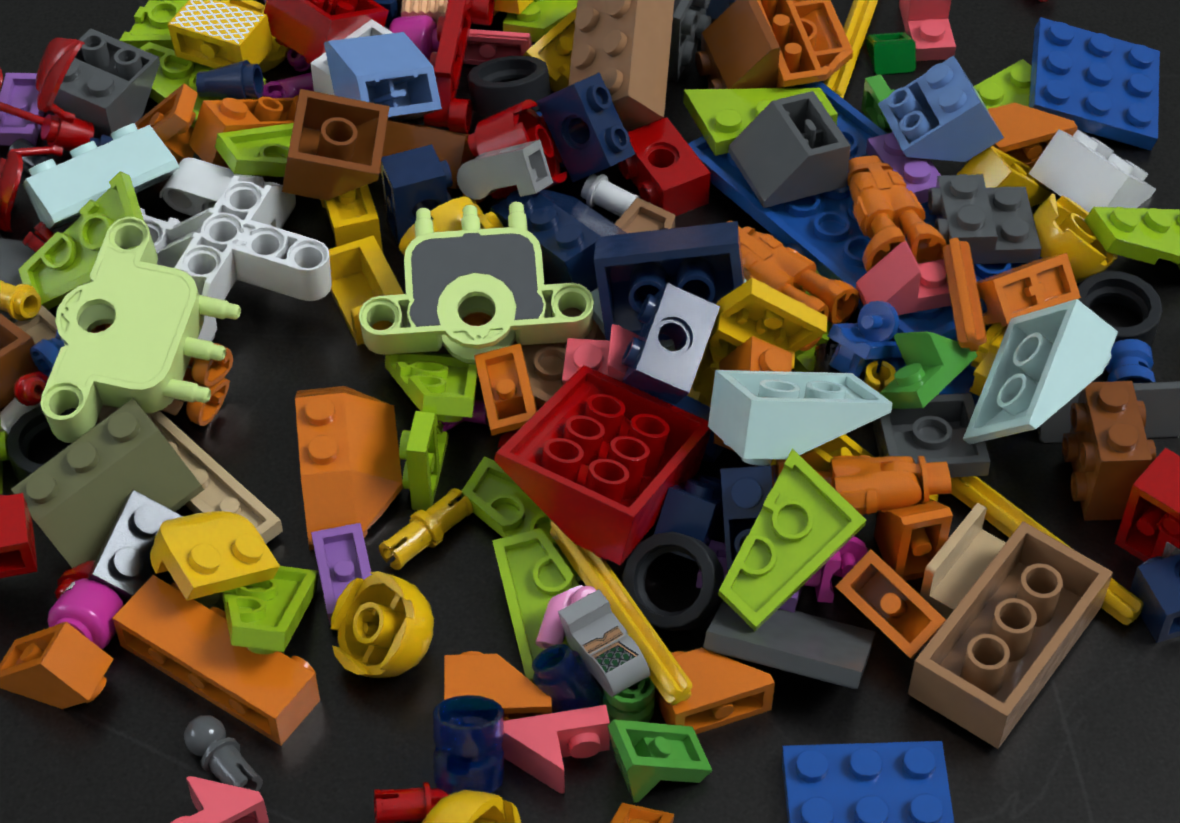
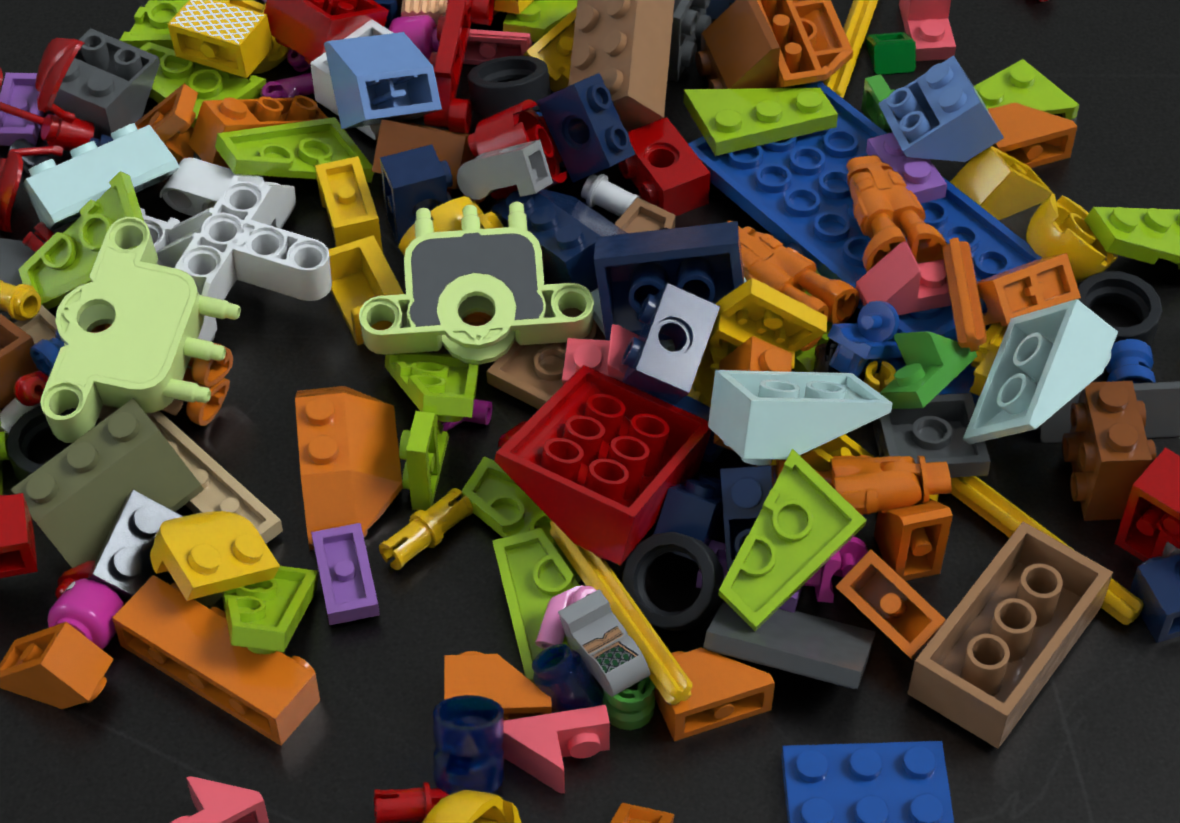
dark grey pin [184,715,263,791] -> none
dark blue cone [196,60,264,99] -> none
dark orange slope [282,89,390,201] -> none
yellow cylinder [331,571,434,678] -> none
orange slope [474,343,538,436] -> none
bright green slope [608,719,713,803] -> none
dark grey slope [728,91,851,208] -> none
tan panel [920,503,1006,618] -> none
dark grey plate [928,174,1041,264] -> none
white slope [1028,129,1156,213] -> none
blue plate [1029,17,1160,150] -> none

